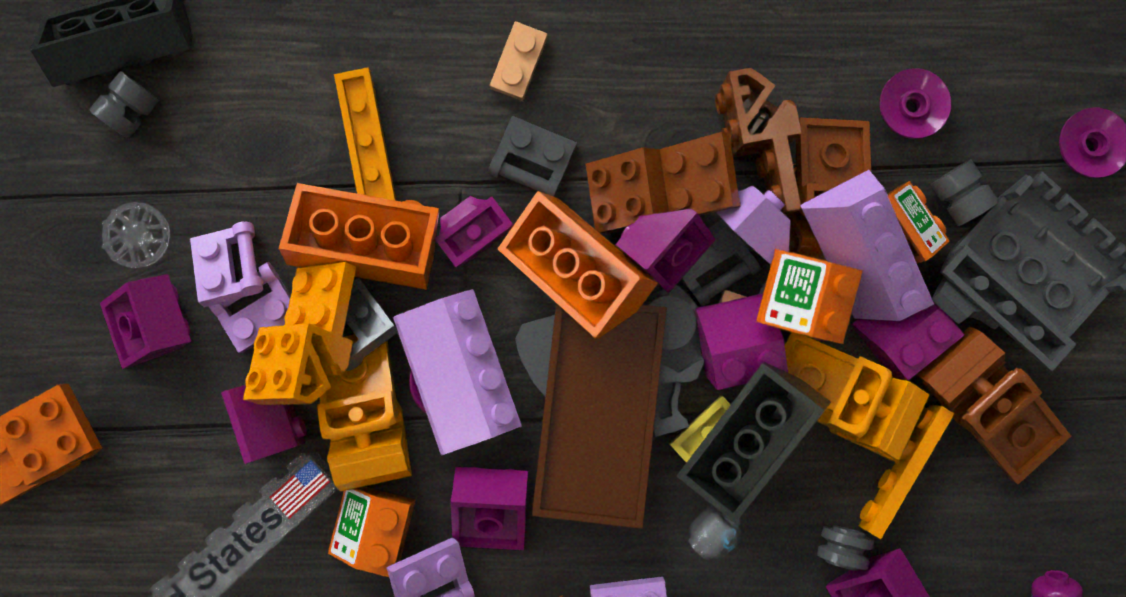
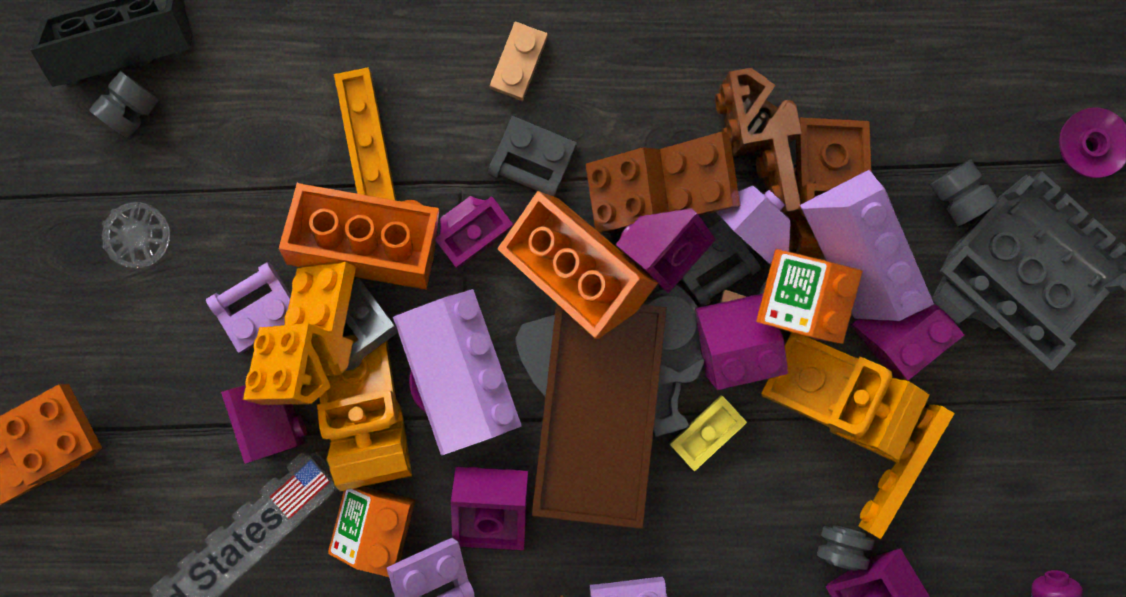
magenta slope [100,274,191,369] -> none
lavender plate [190,222,263,307] -> none
pearl dark grey slope [677,362,831,523] -> none
clear head [688,505,743,561] -> none
magenta dish [879,68,951,139] -> none
slope [887,181,949,263] -> none
dark orange piece [917,326,1072,485] -> none

